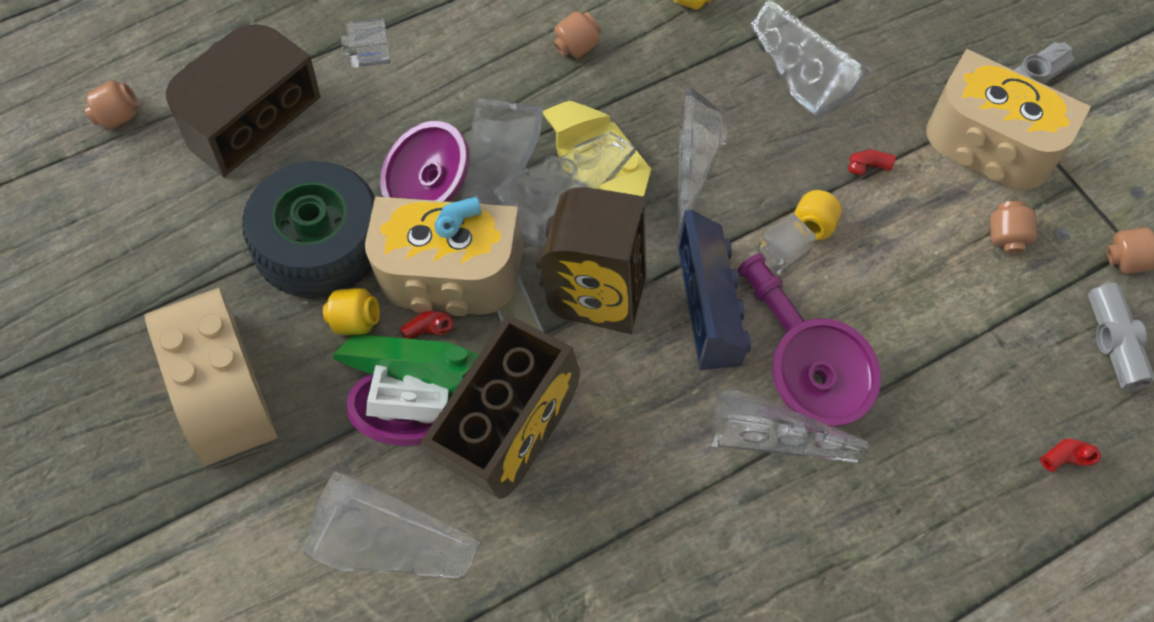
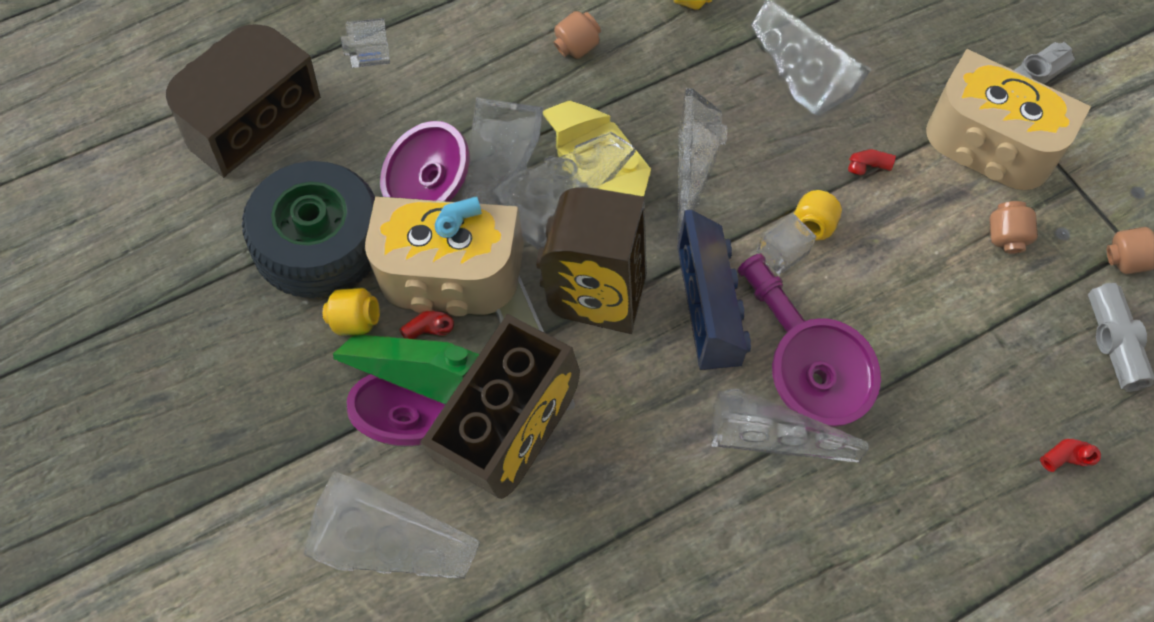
nougat head [85,80,139,130] -> none
tan brick [144,287,278,466] -> none
white wing [366,365,449,424] -> none

